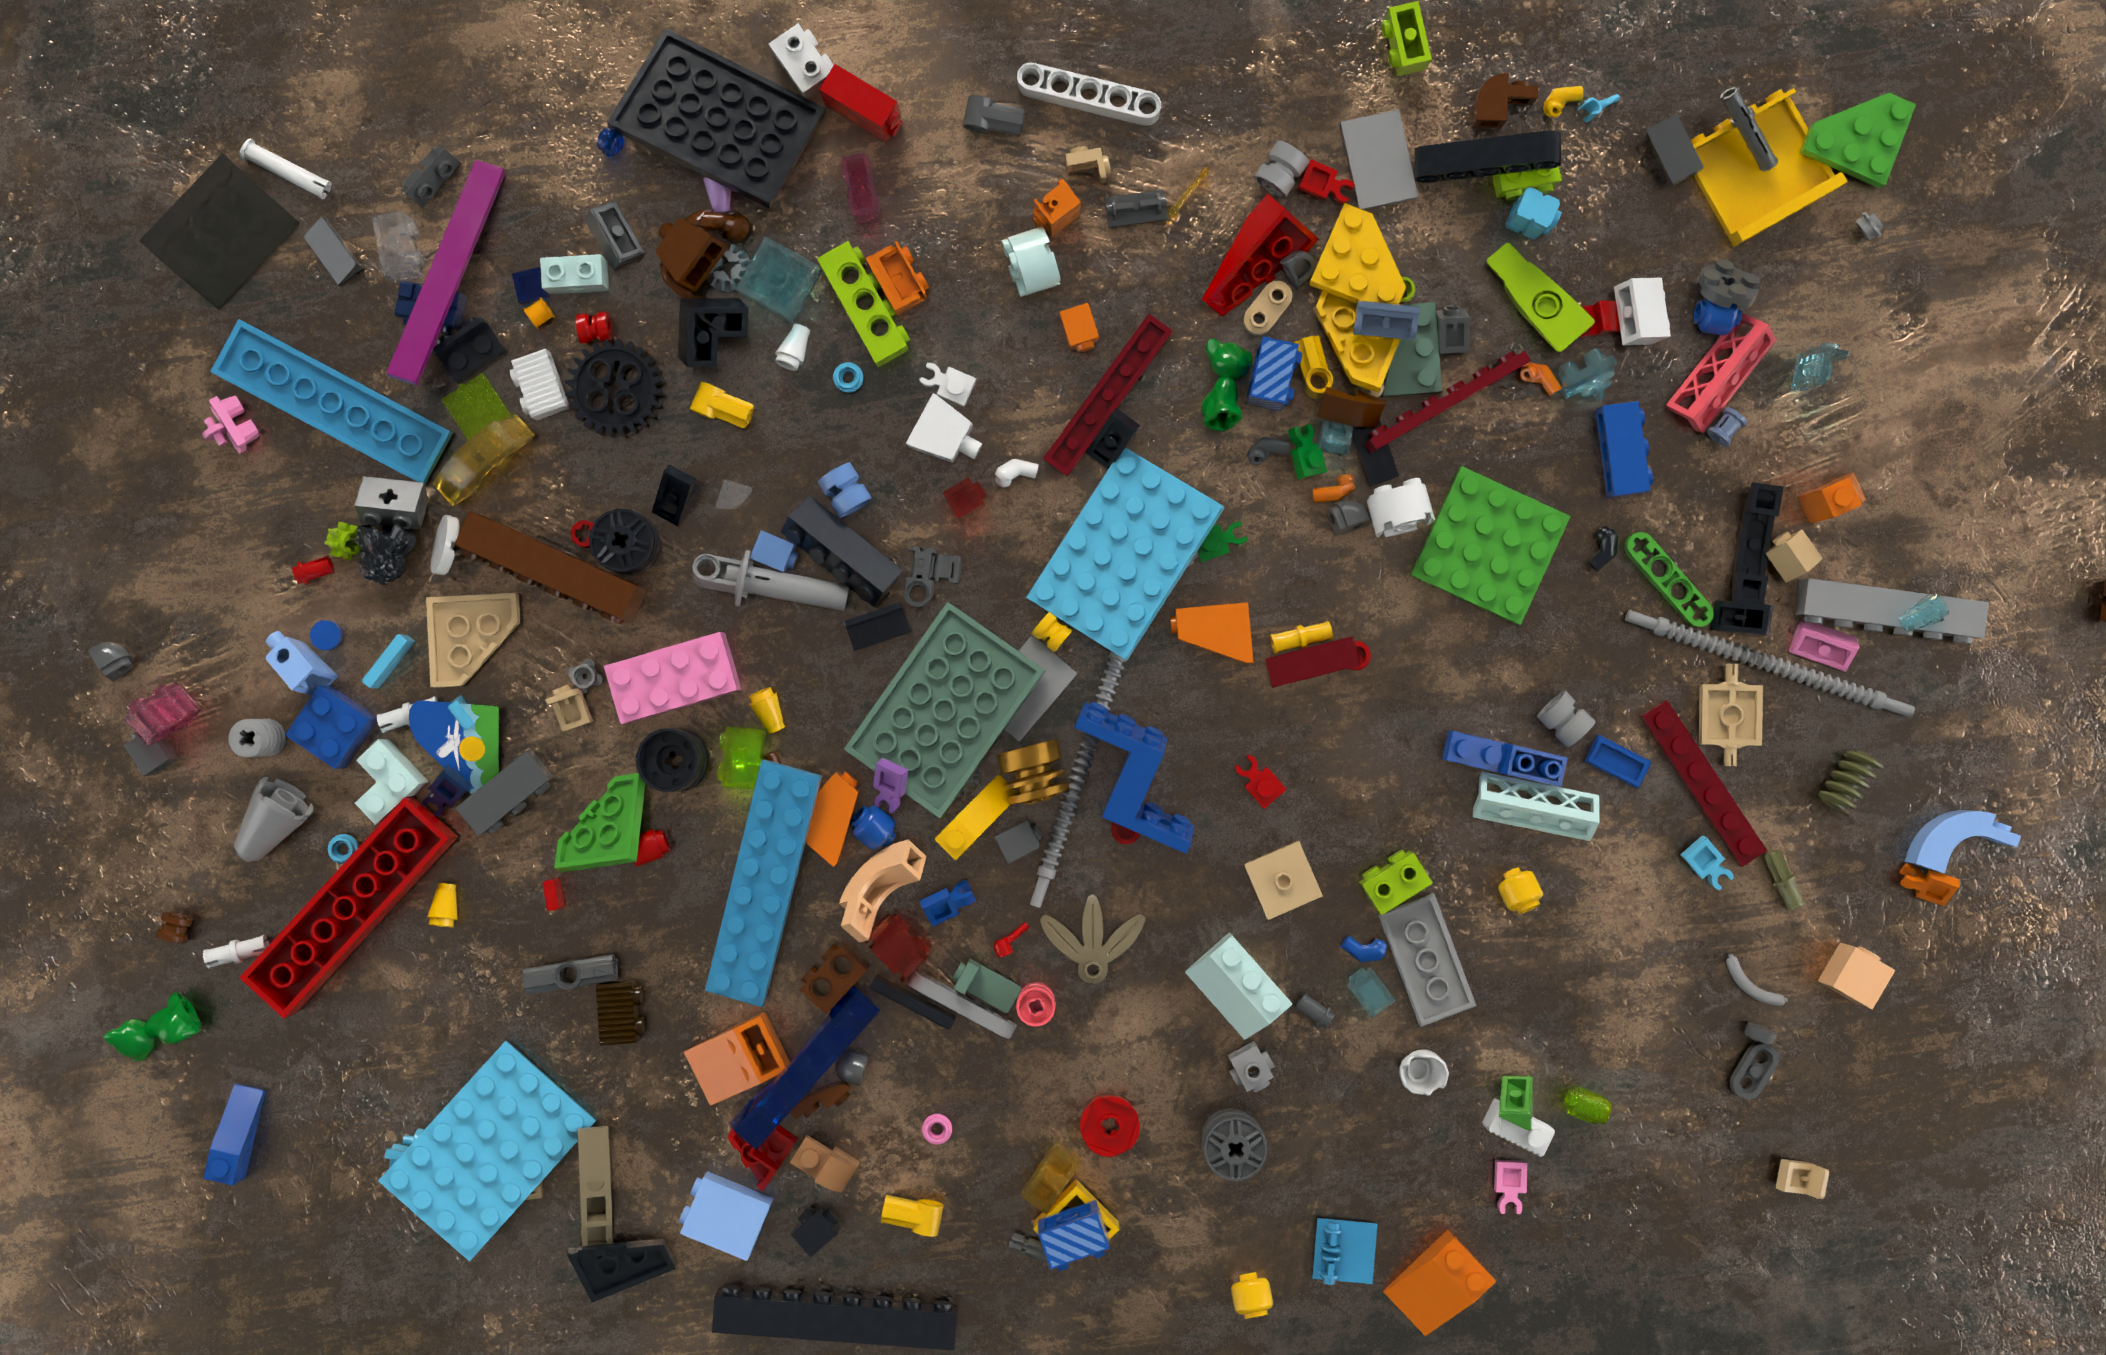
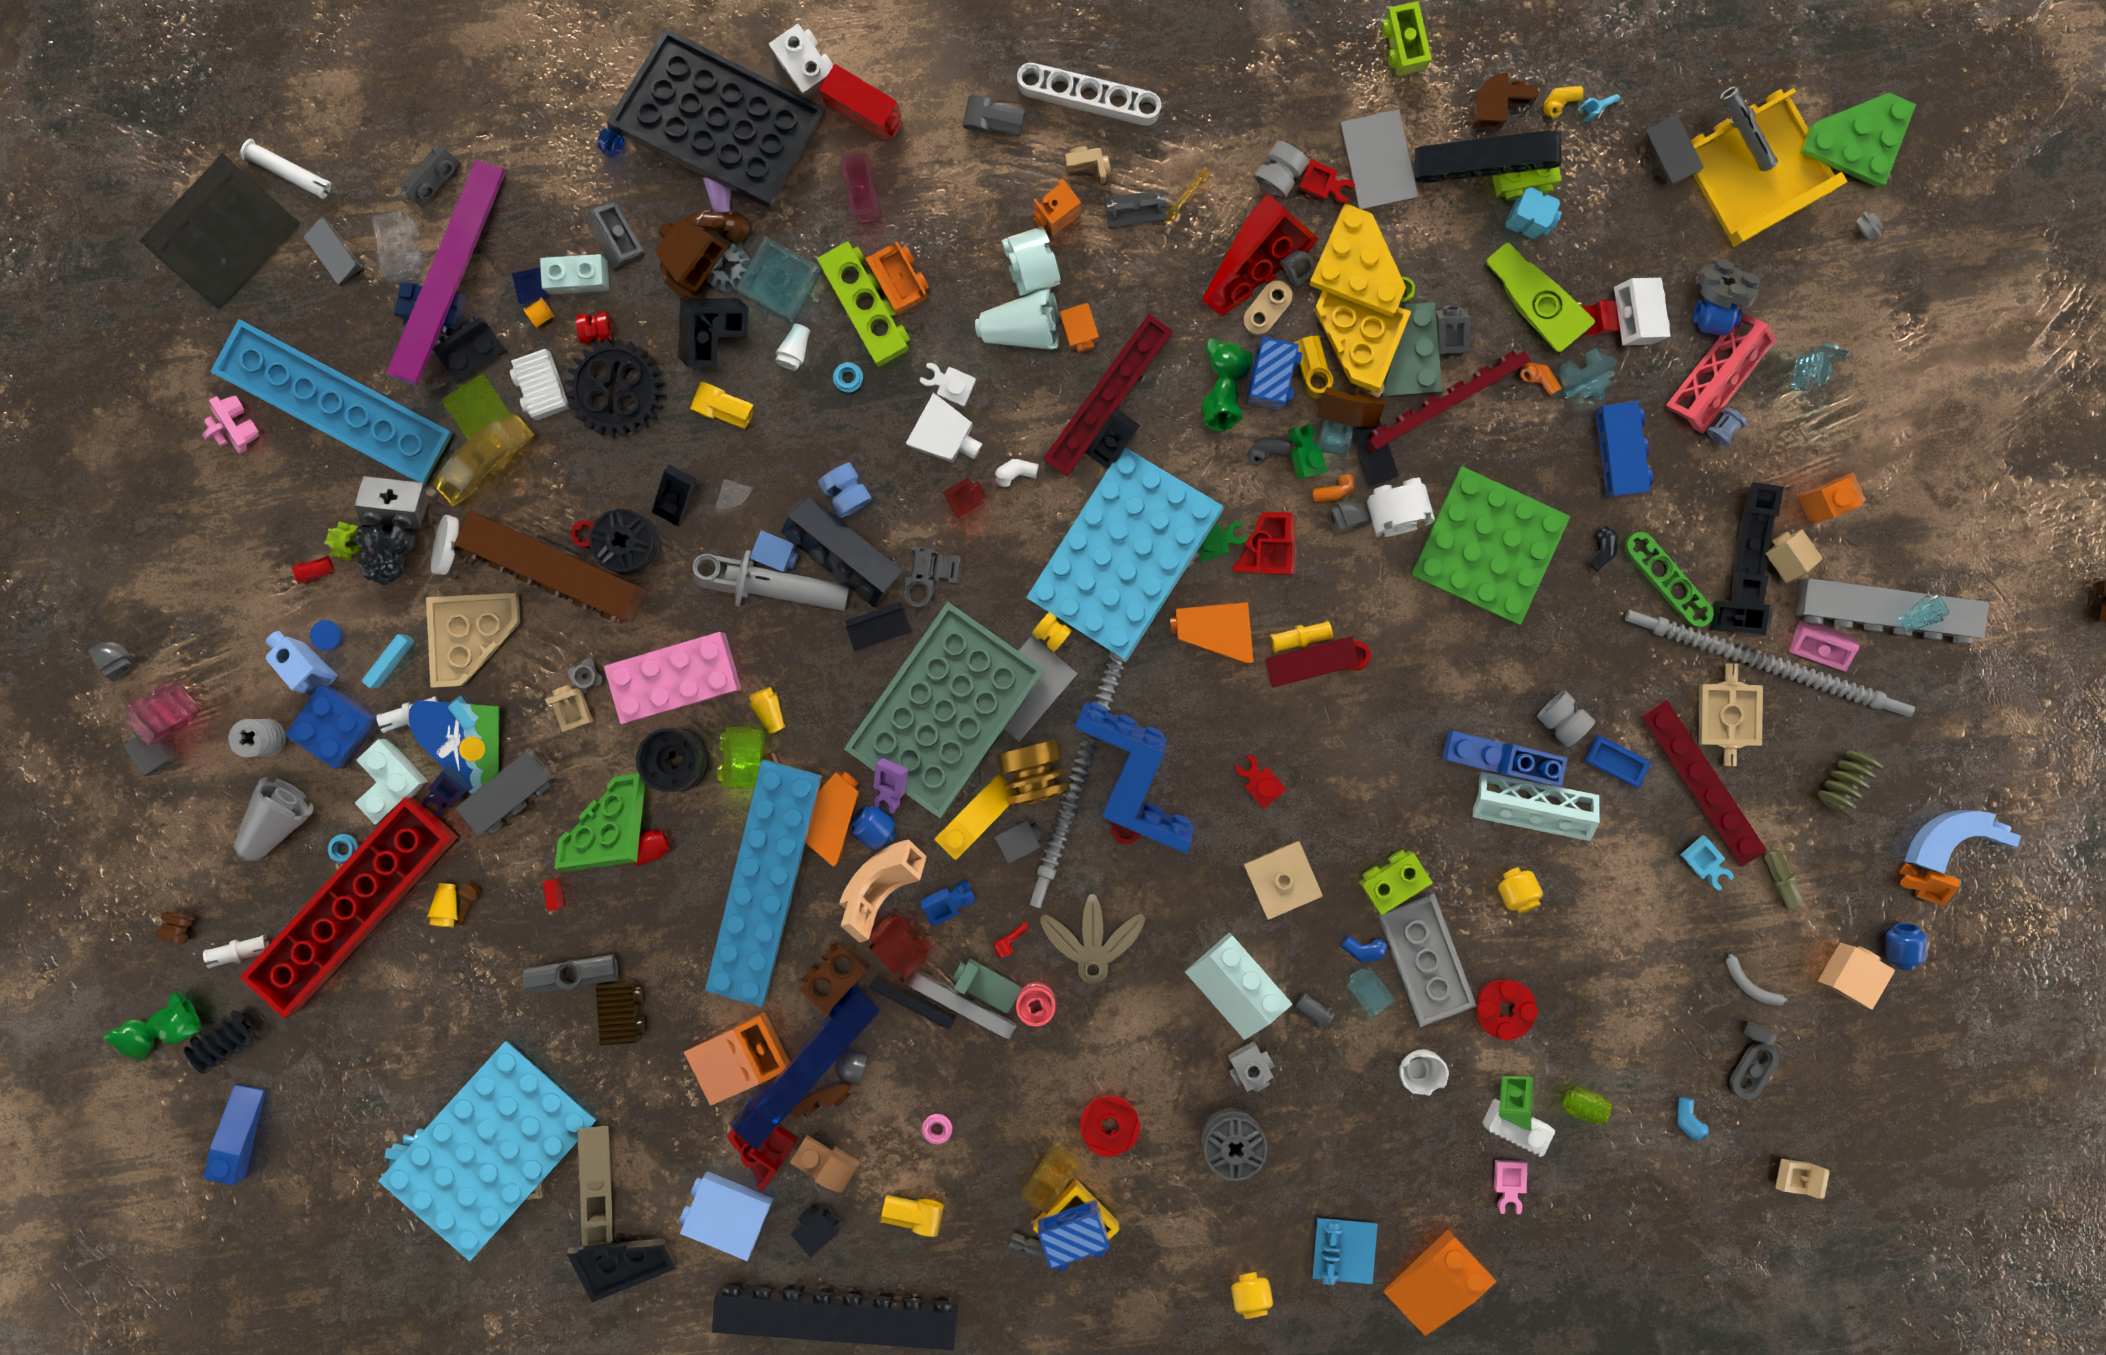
sand blue hinge [1353,300,1420,340] -> none
none -> black piece [184,1010,255,1074]
none -> reddish brown hand [456,881,480,925]
none -> light aqua cone [975,288,1060,350]
none -> red slope [1233,512,1297,575]
none -> red plate [1475,979,1538,1041]
none -> dark azure arm [1677,1097,1709,1140]
none -> blue head [1885,923,1927,970]

